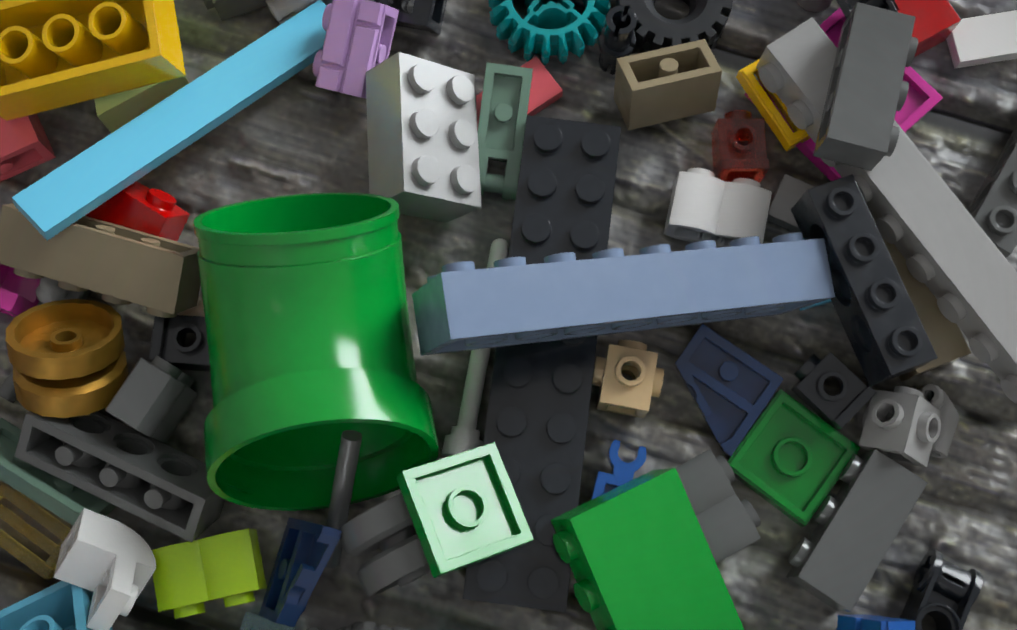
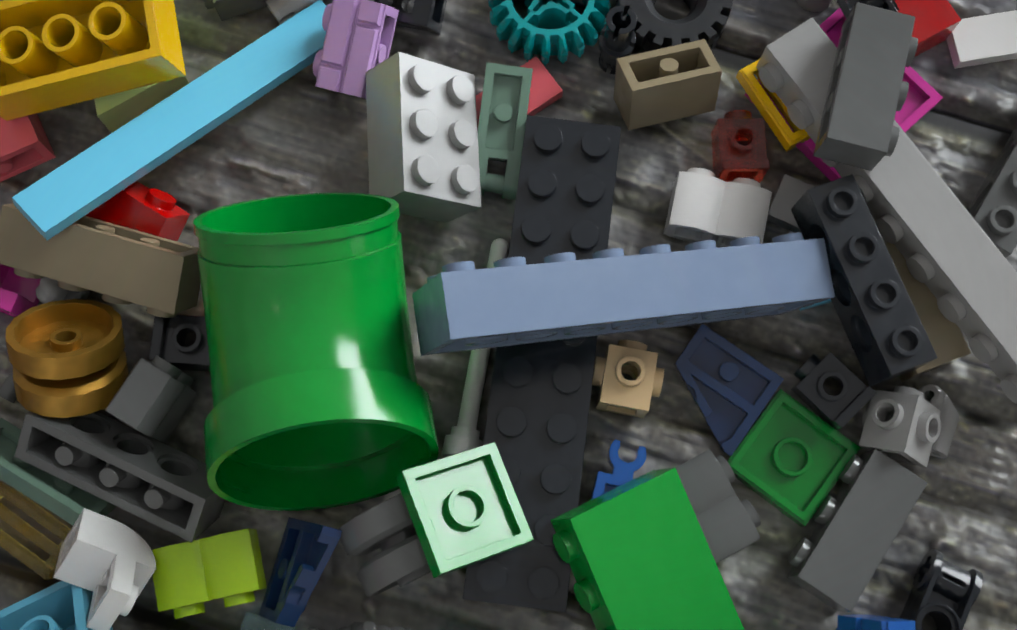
dark grey bar [326,430,362,568] -> none

